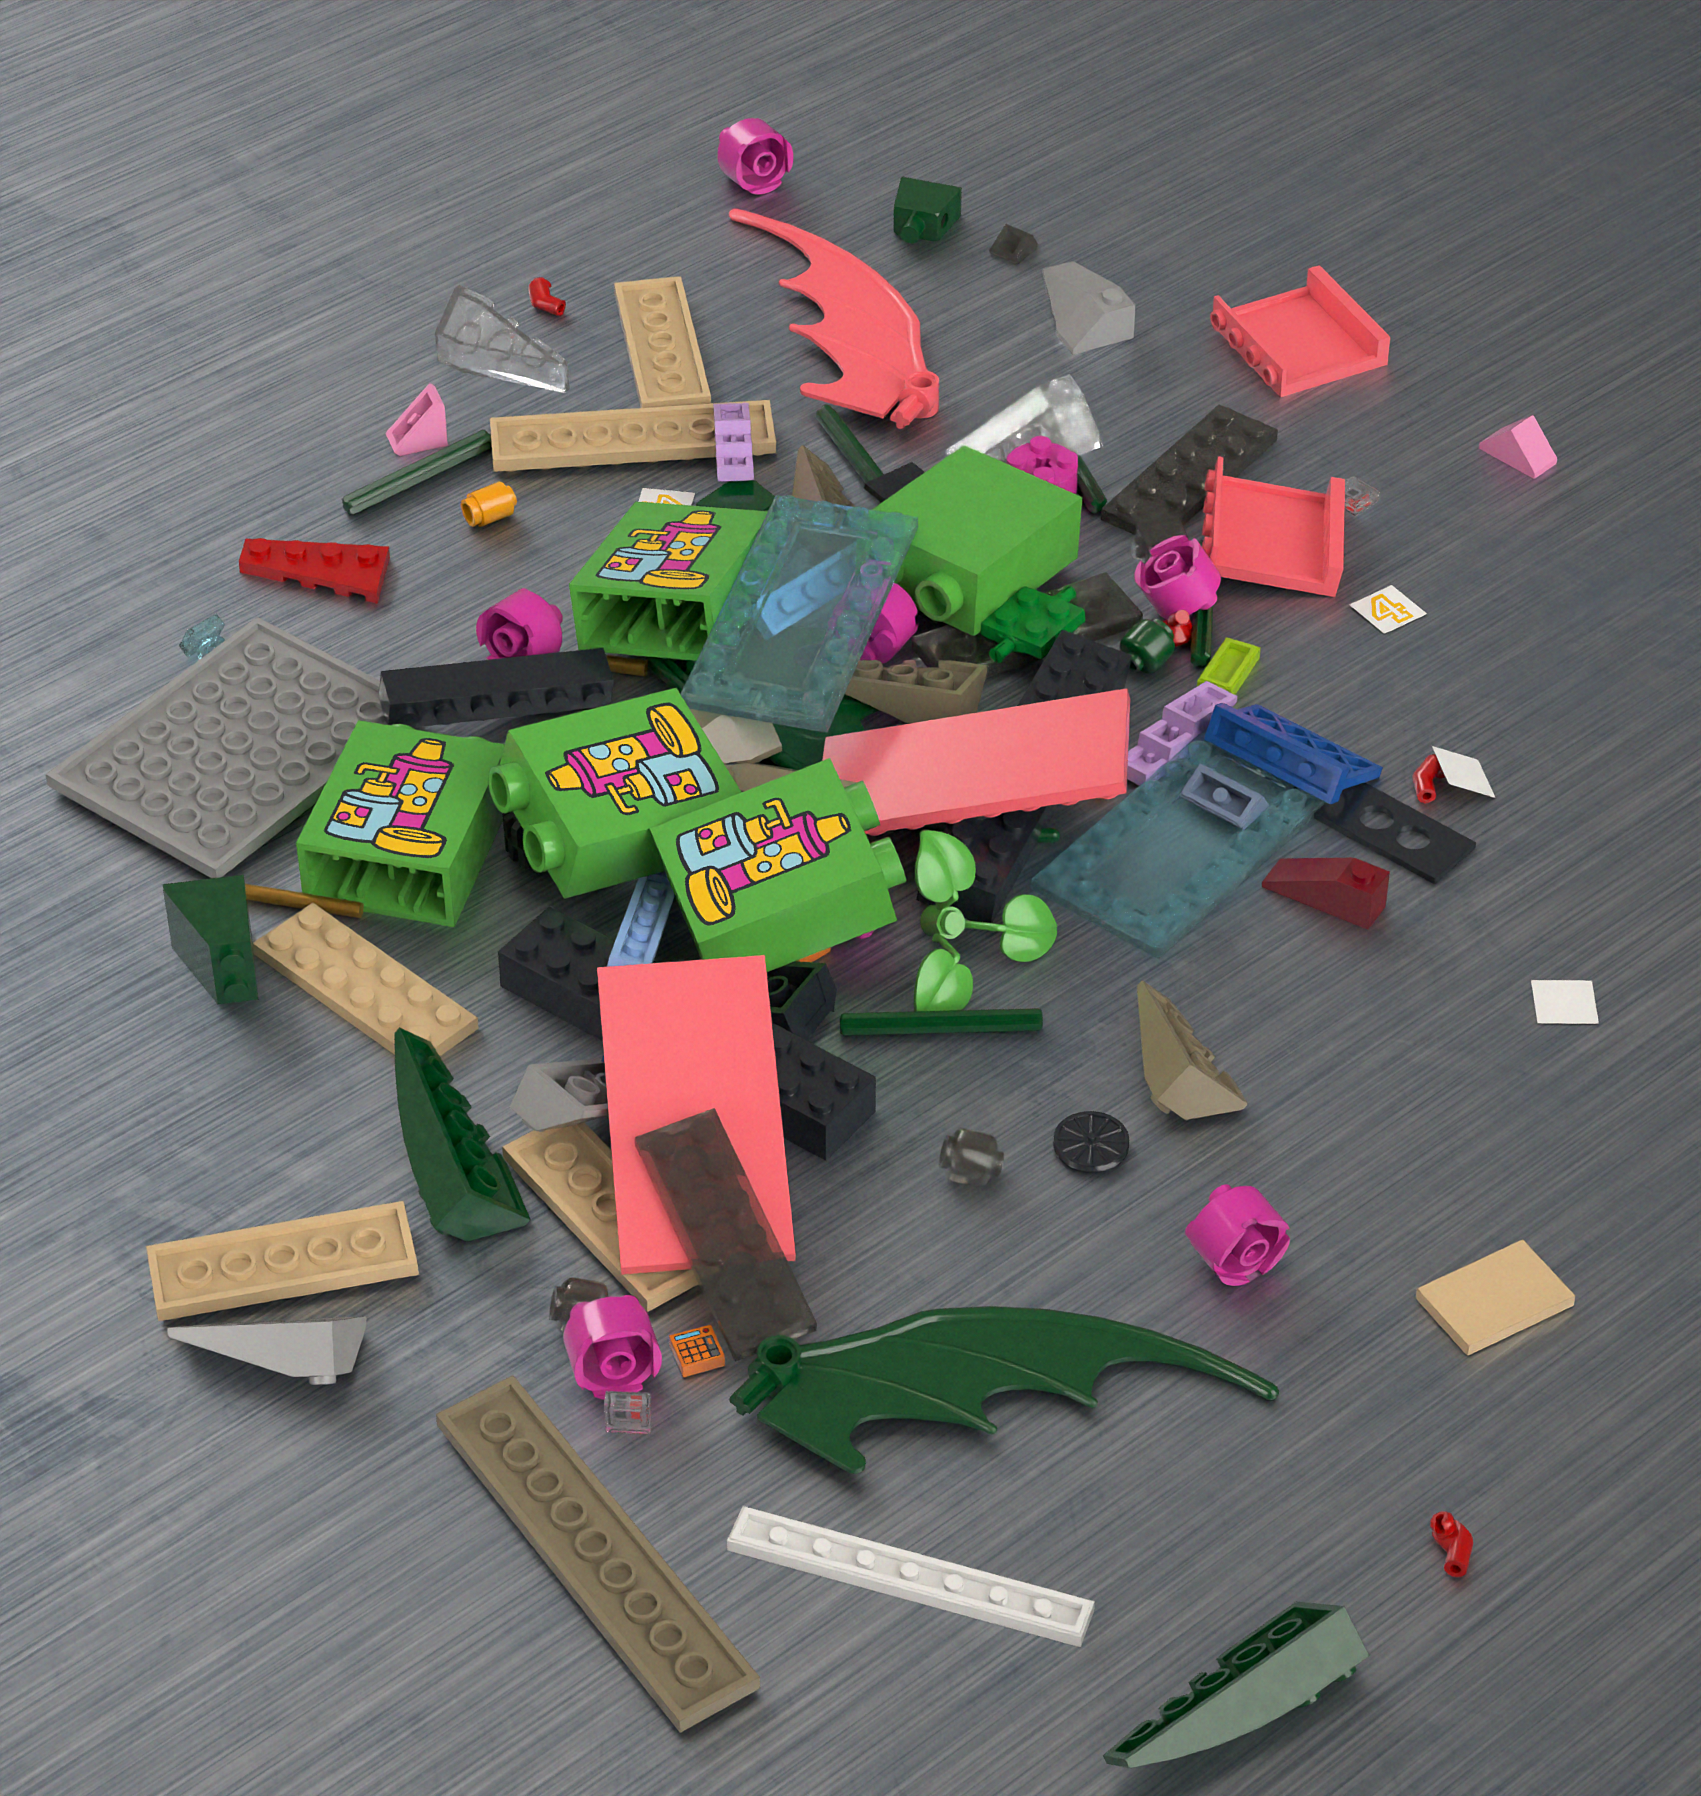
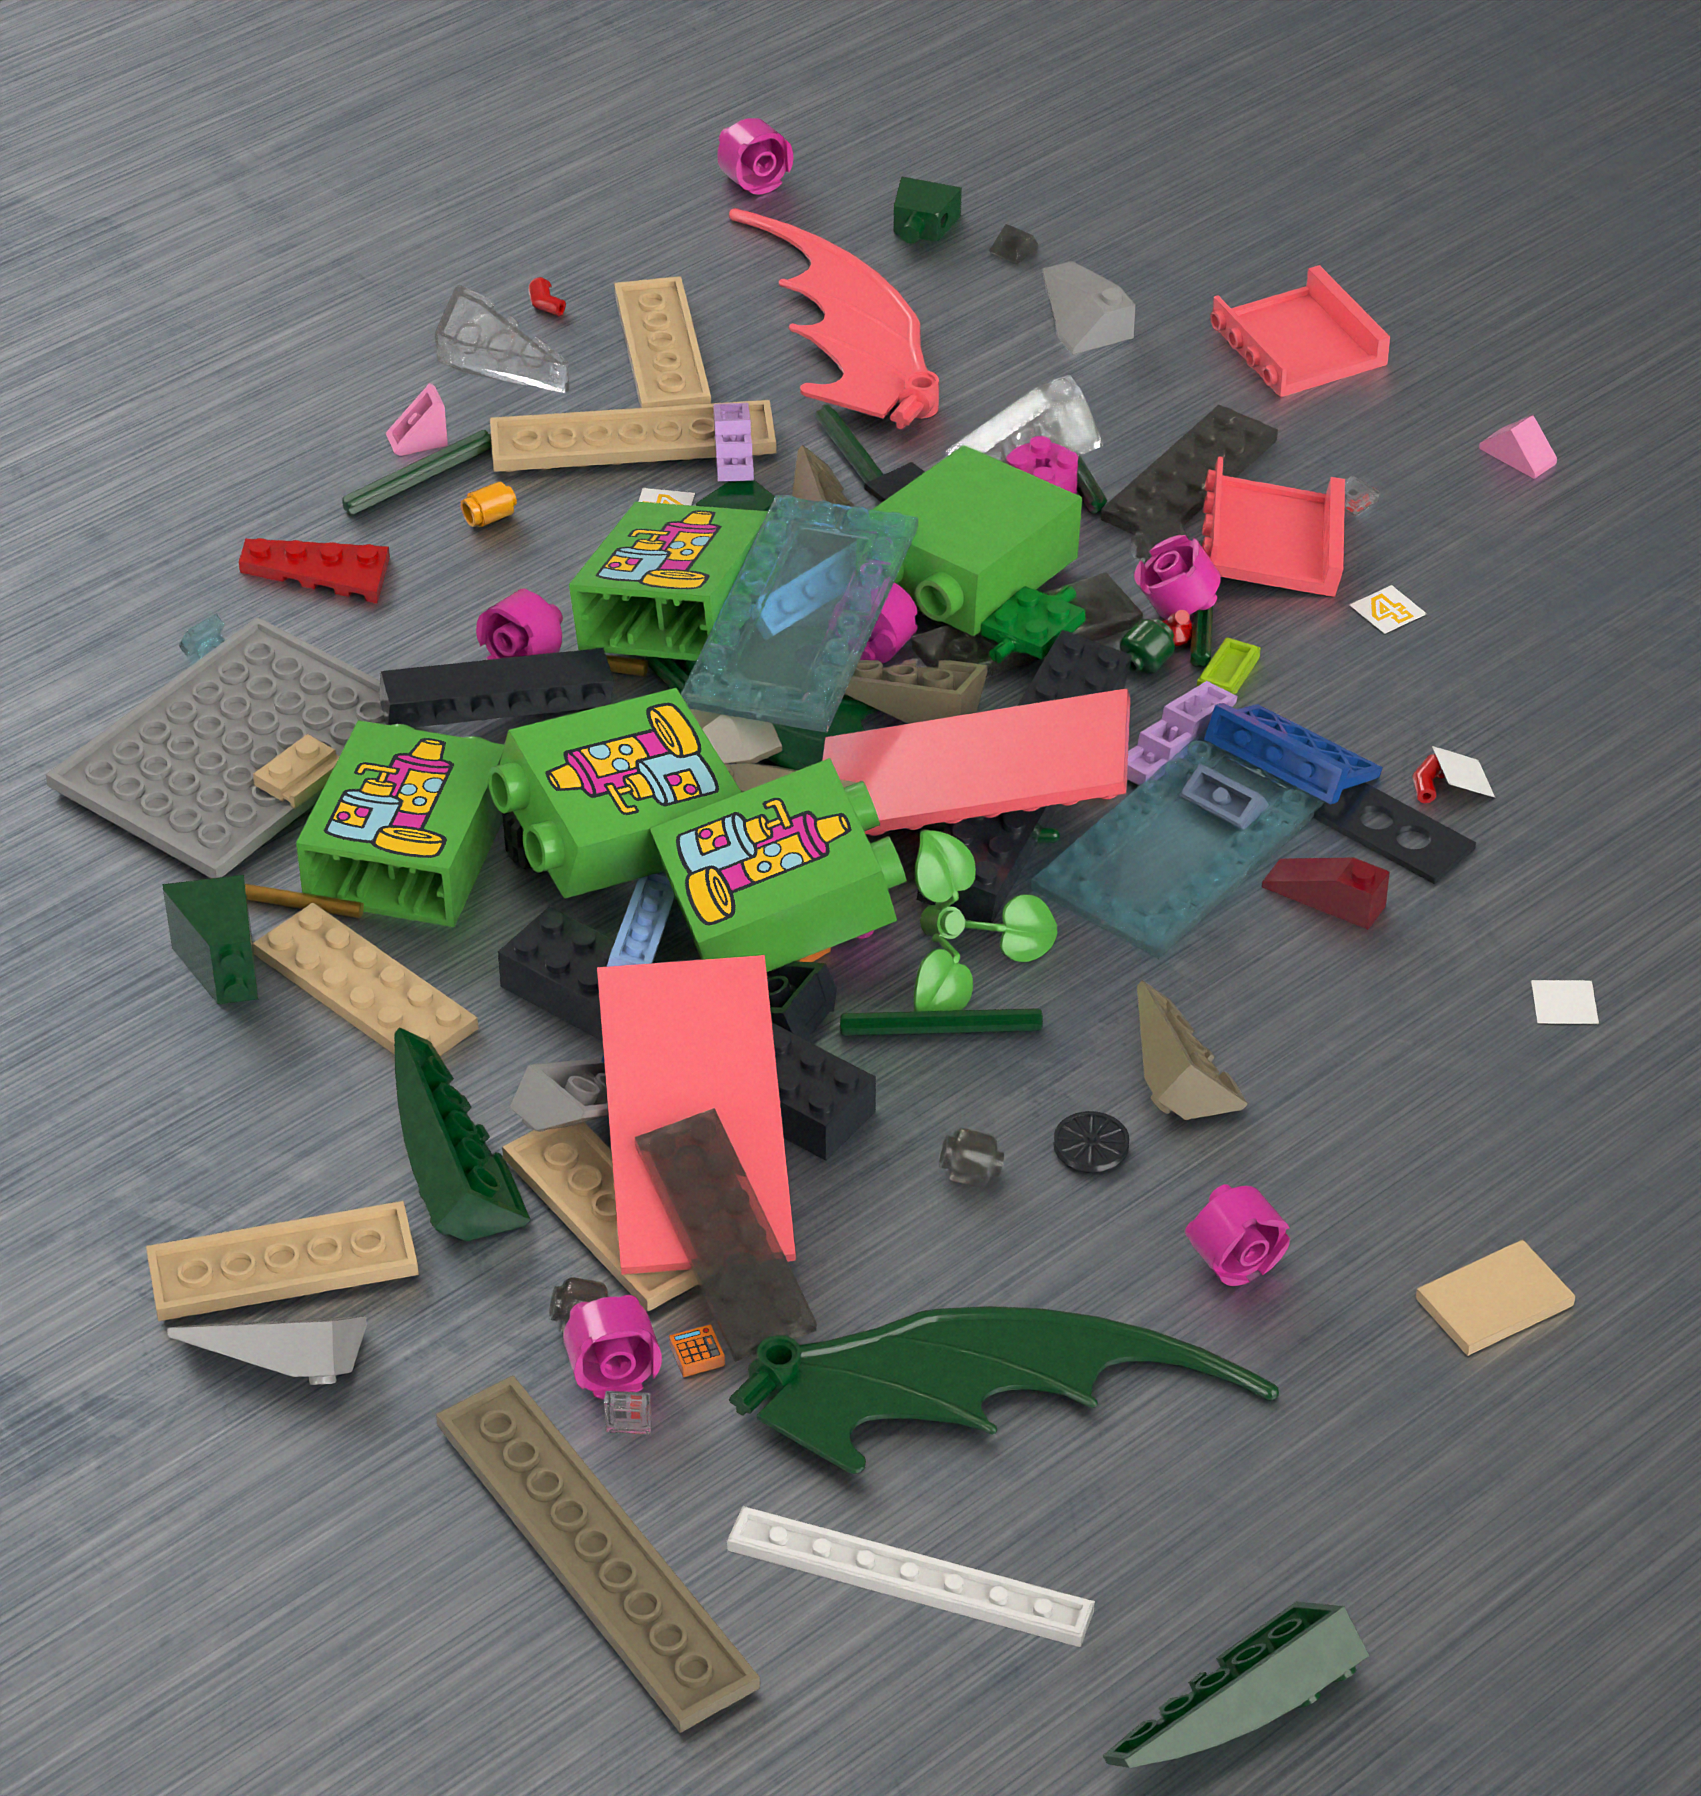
red arm [1430,1511,1473,1577] -> none
none -> tan plate [253,734,340,809]

